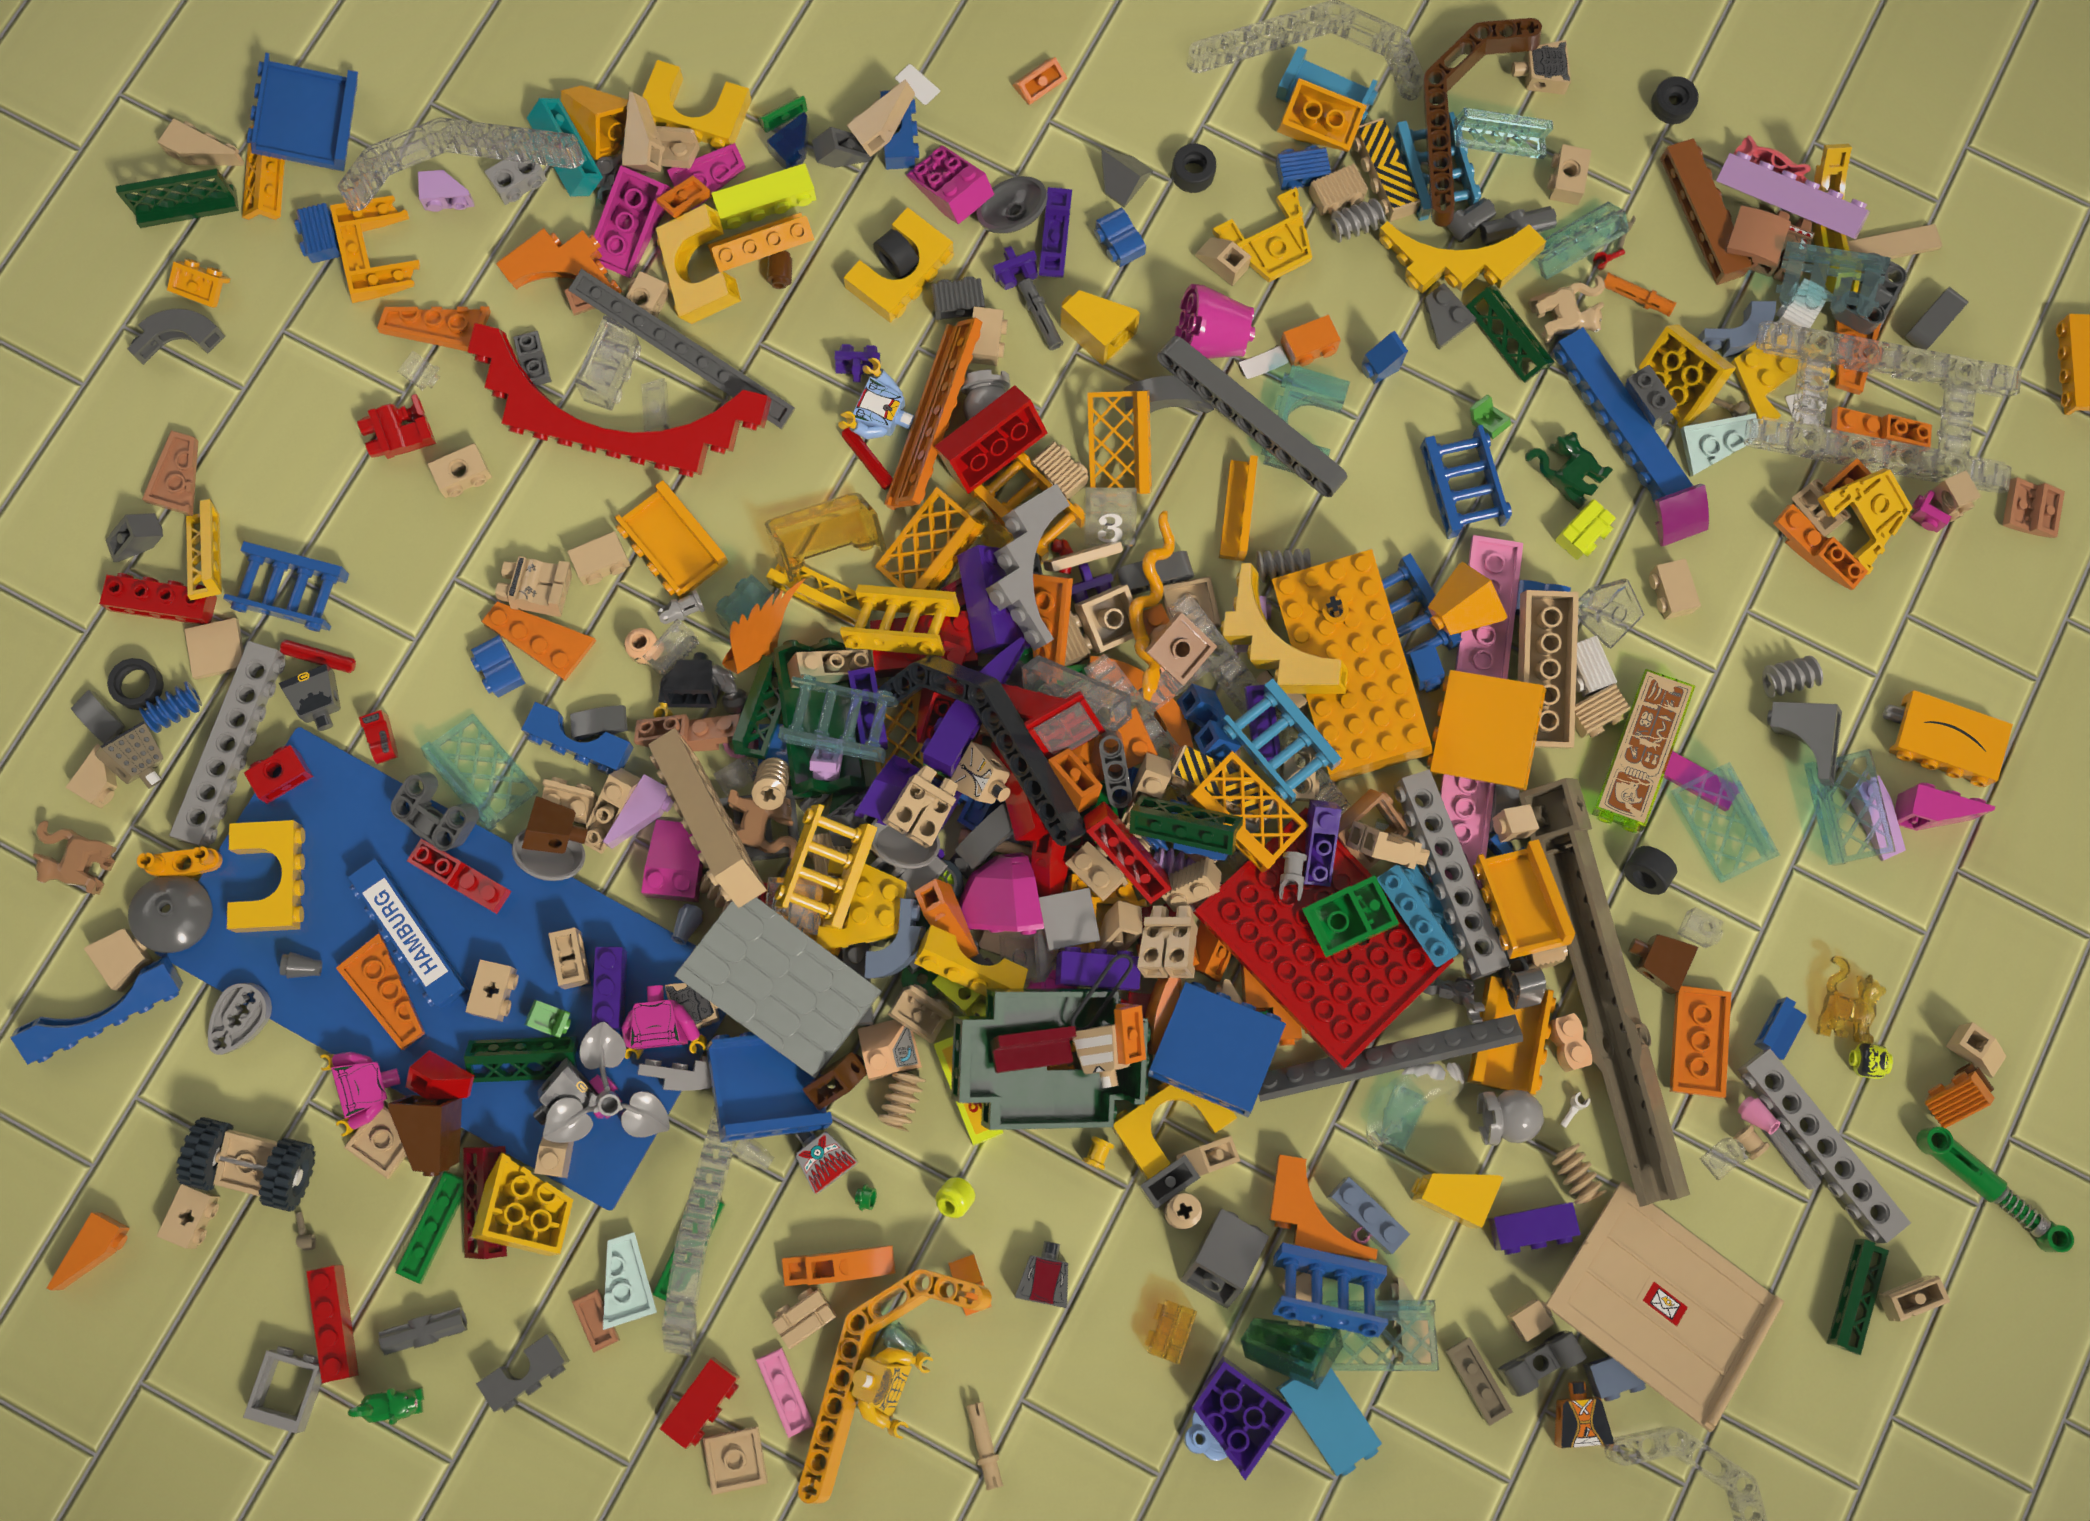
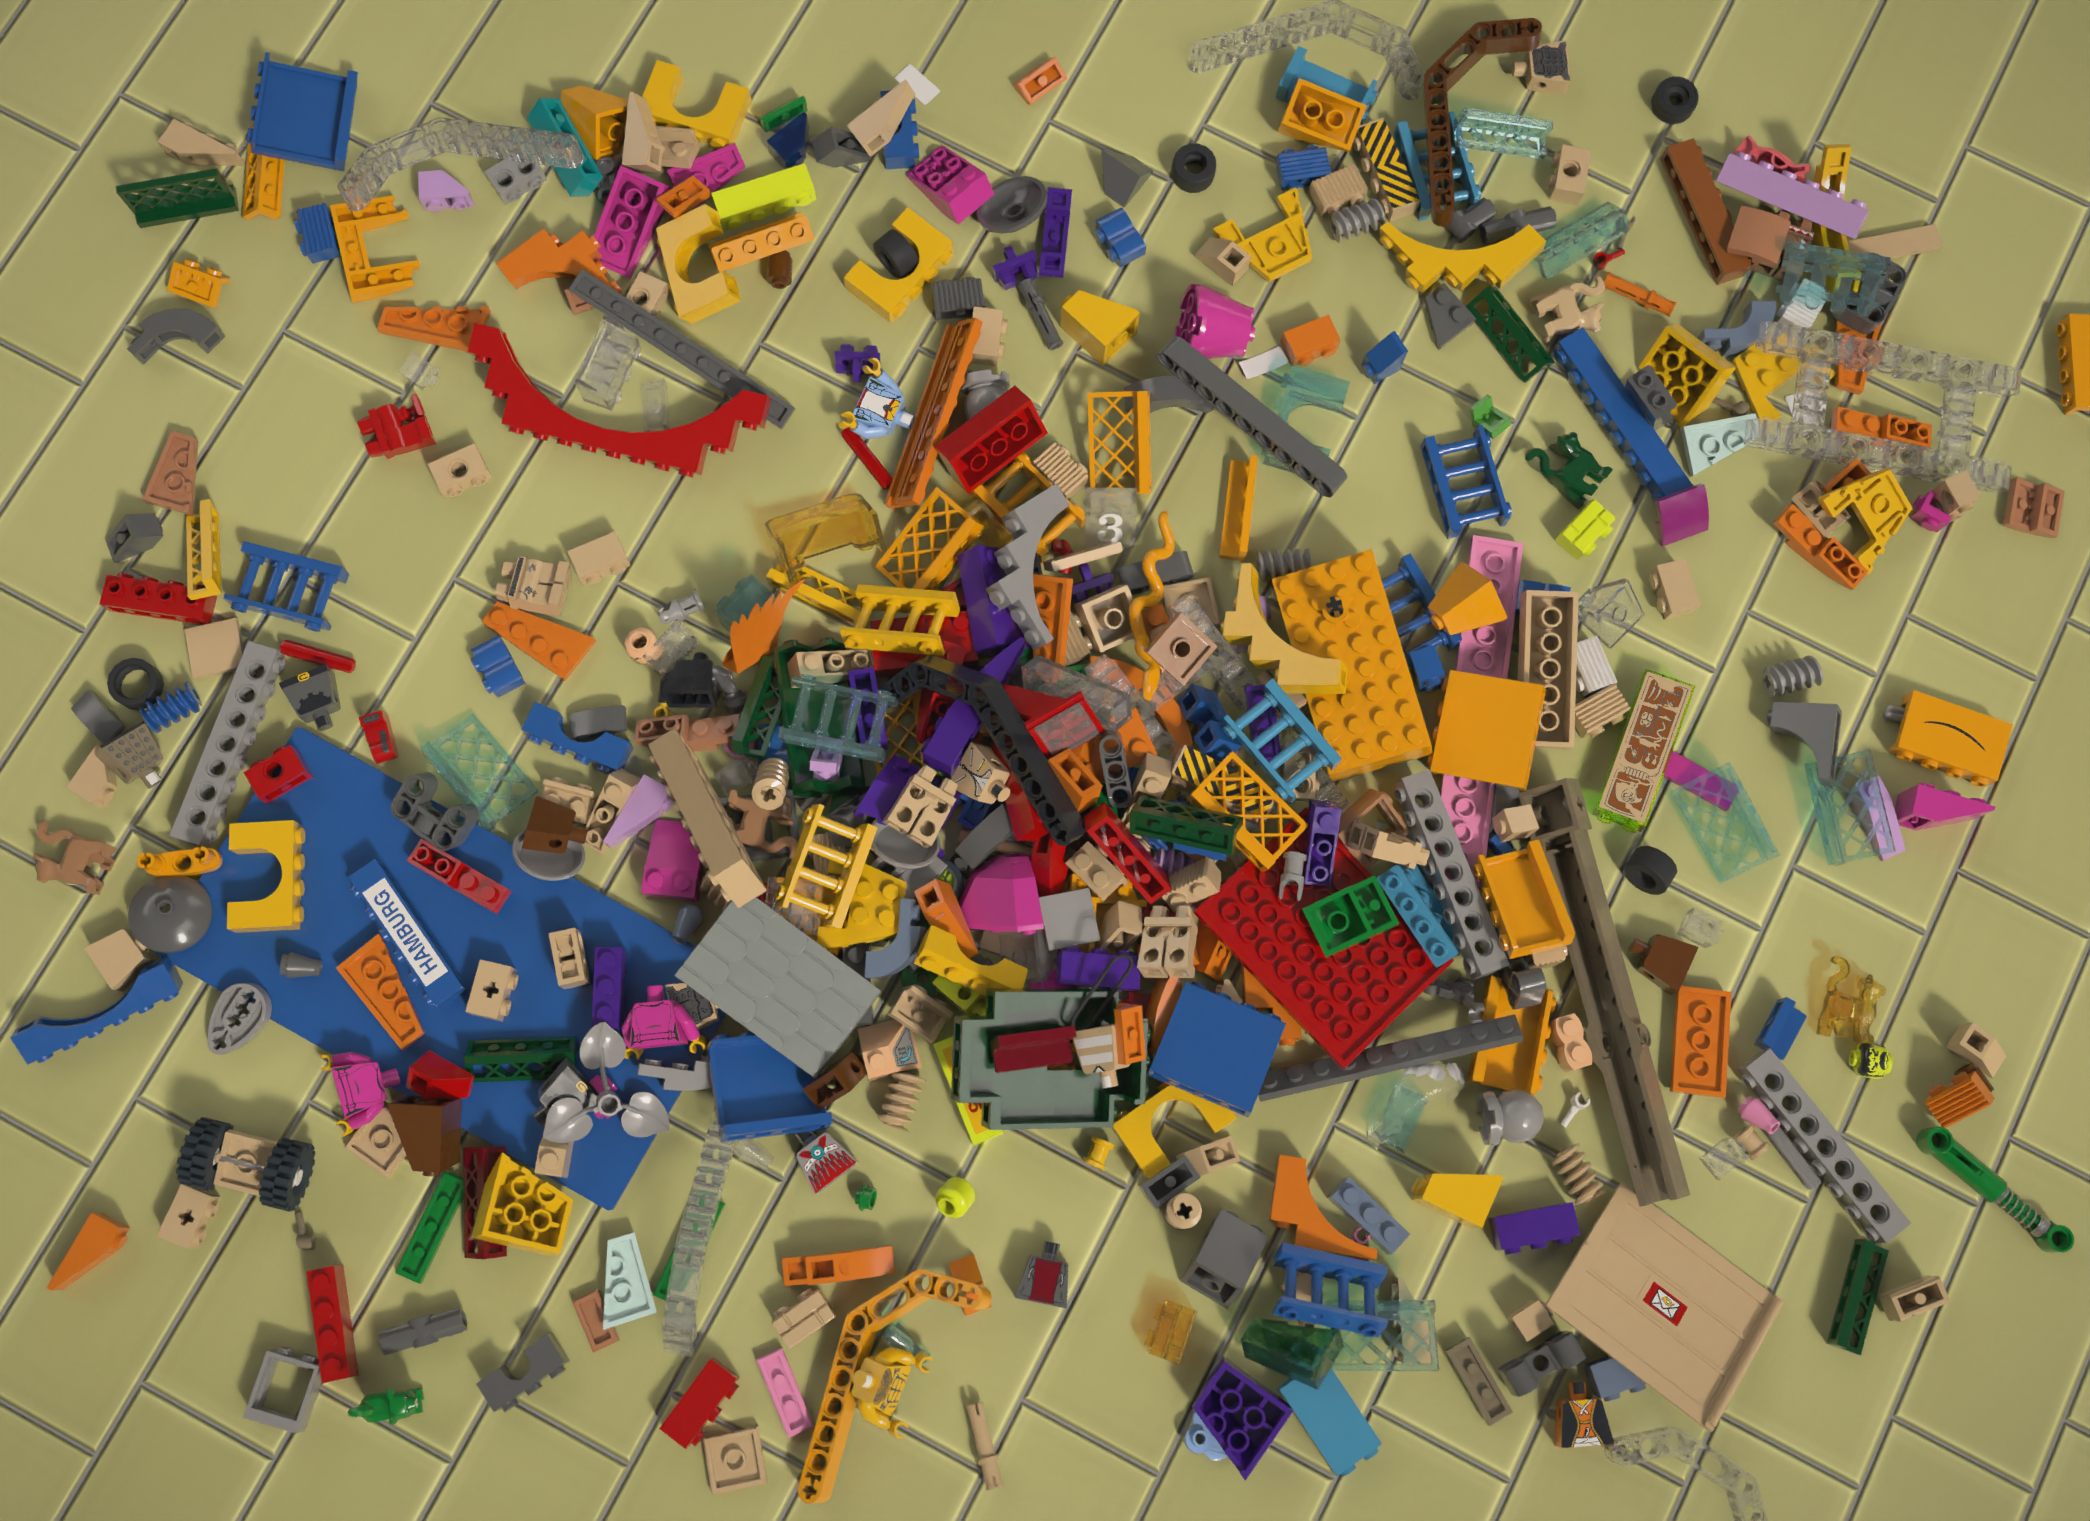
dark grey slope [513,331,552,386] -> none
bright green bracket [524,1000,571,1038] -> none
light orange panel [615,480,728,599] -> none
dark grey beam [1905,286,1969,353] -> none

